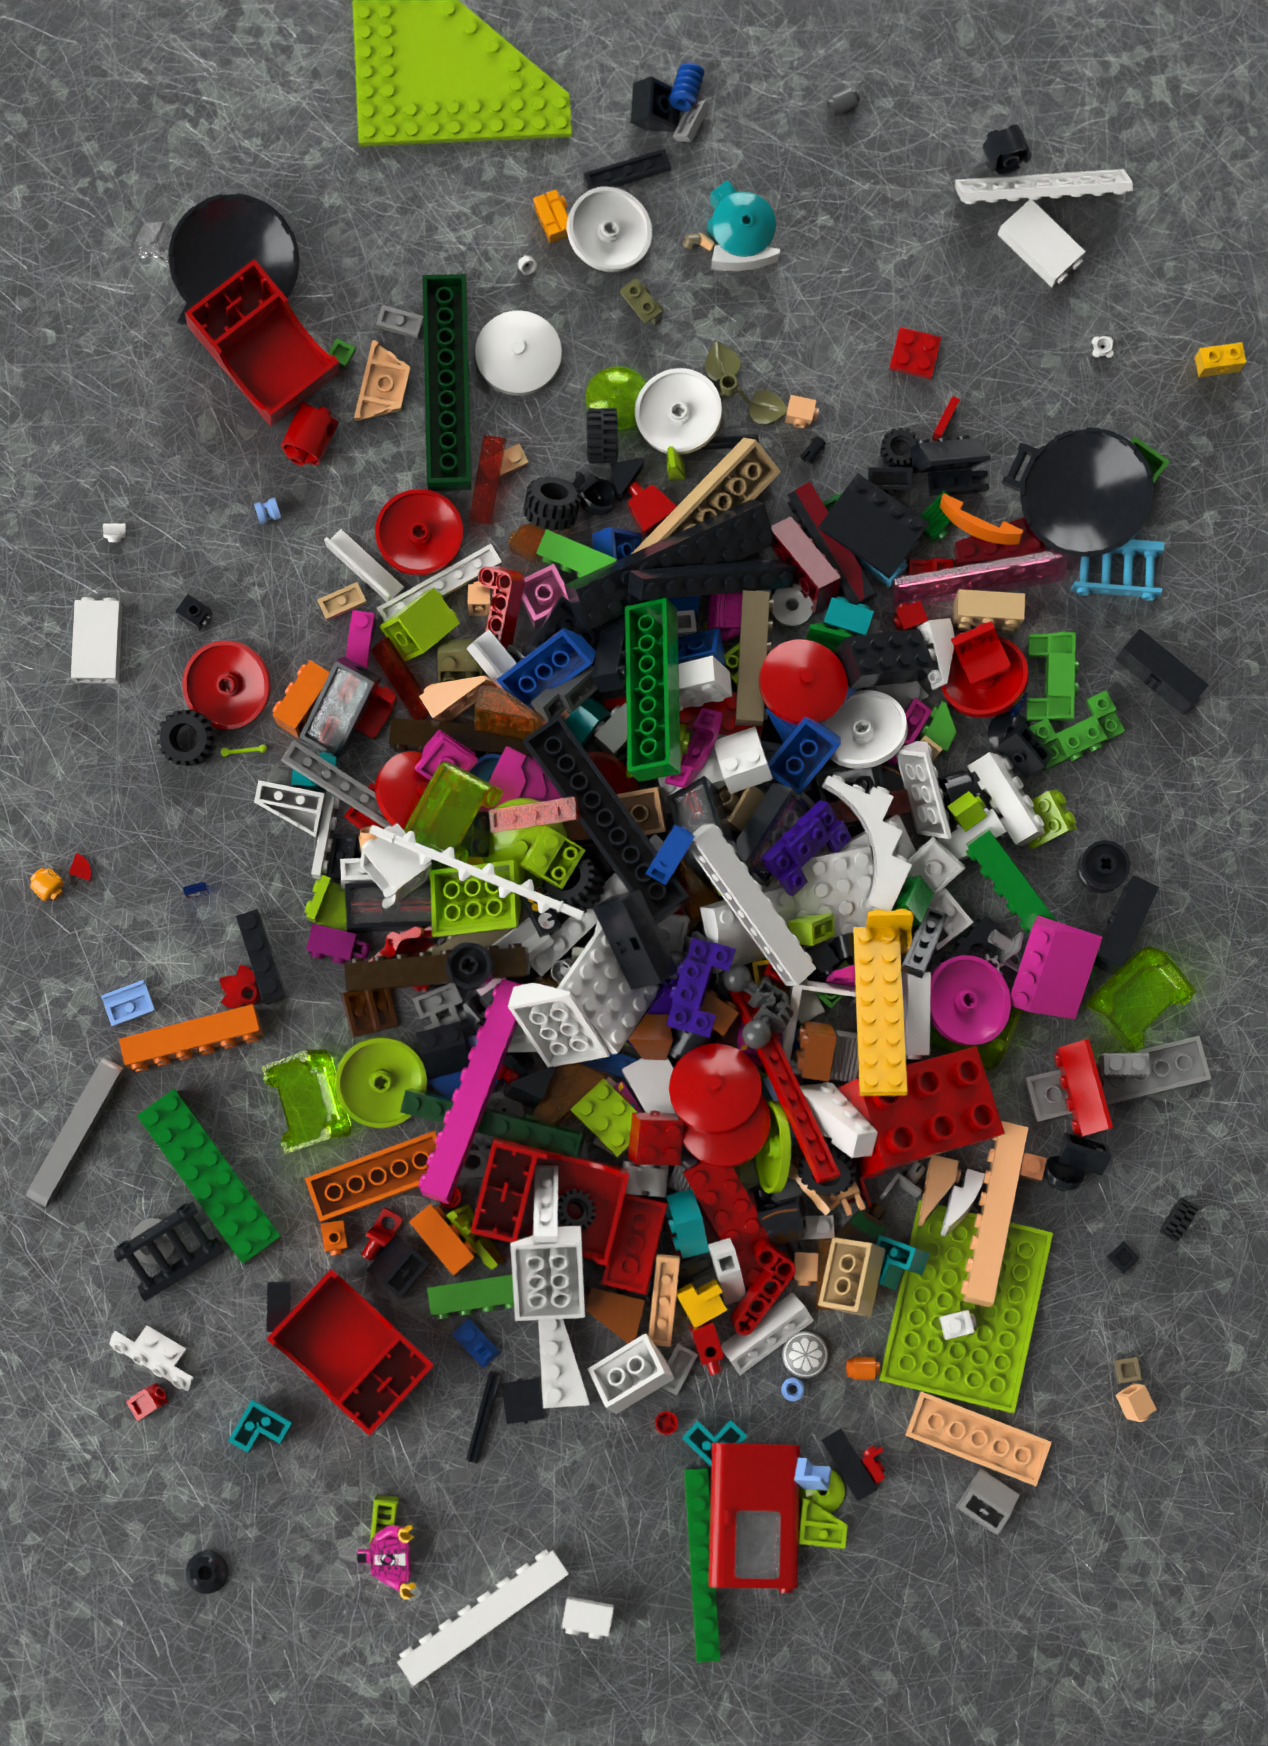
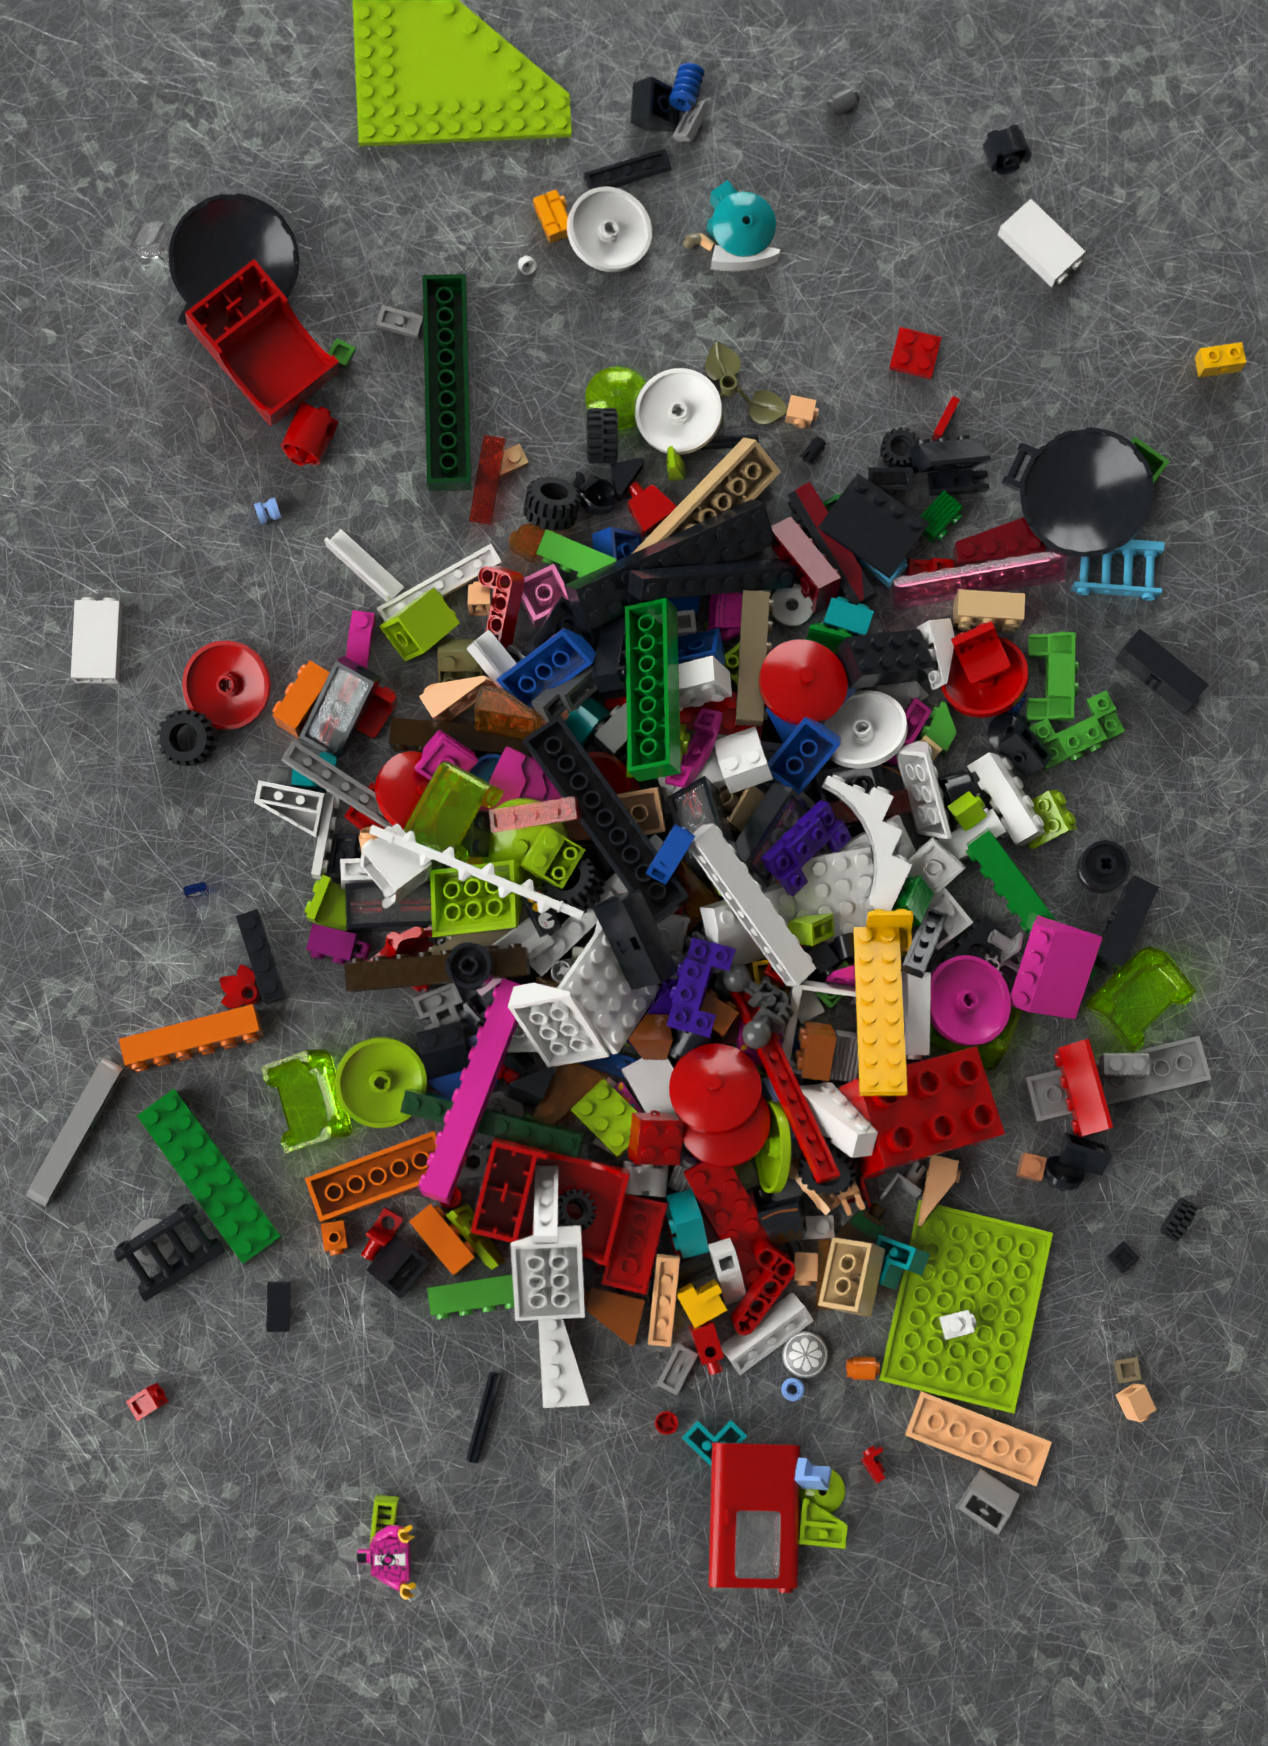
light orange head [30,868,64,901] -> none
red tile [68,853,92,882] -> none
light blue plate [101,980,156,1027] -> none
white plate [103,523,126,542] -> none
white bracket [110,1326,193,1391] -> none
black brick [175,594,212,631] -> none
black piece [186,1550,229,1594] -> none
lime hinge [220,744,267,757] -> none
teal brick [228,1400,294,1453] -> none
red piece [266,1269,436,1436] -> none
tan plate [317,582,367,621] -> none
reddish brown slope [341,989,399,1038] -> none
light nougat wing [354,340,411,421] -> none
clear red plate [371,637,430,720] -> none
red dish [375,489,463,576] -> none
white brick [397,1549,569,1686] -> none
blue plate [452,1318,500,1368] -> none
white dish [475,311,562,396] -> none
black piece [501,1378,544,1424] -> none
white brick [562,1596,614,1640] -> none
white slope [588,1333,675,1414] -> none
olive bracket [620,278,663,325] -> none
green brick [683,1468,720,1663] -> none
black tile [821,1428,877,1501] -> none
red brick [892,600,928,631] -> none
orange slope [940,494,1023,545] -> none
white slope [940,1169,985,1236] -> none
white plate [955,169,1133,204] -> none
light nougat brick [961,1121,1028,1307] -> none
white plate [1092,336,1114,358] -> none

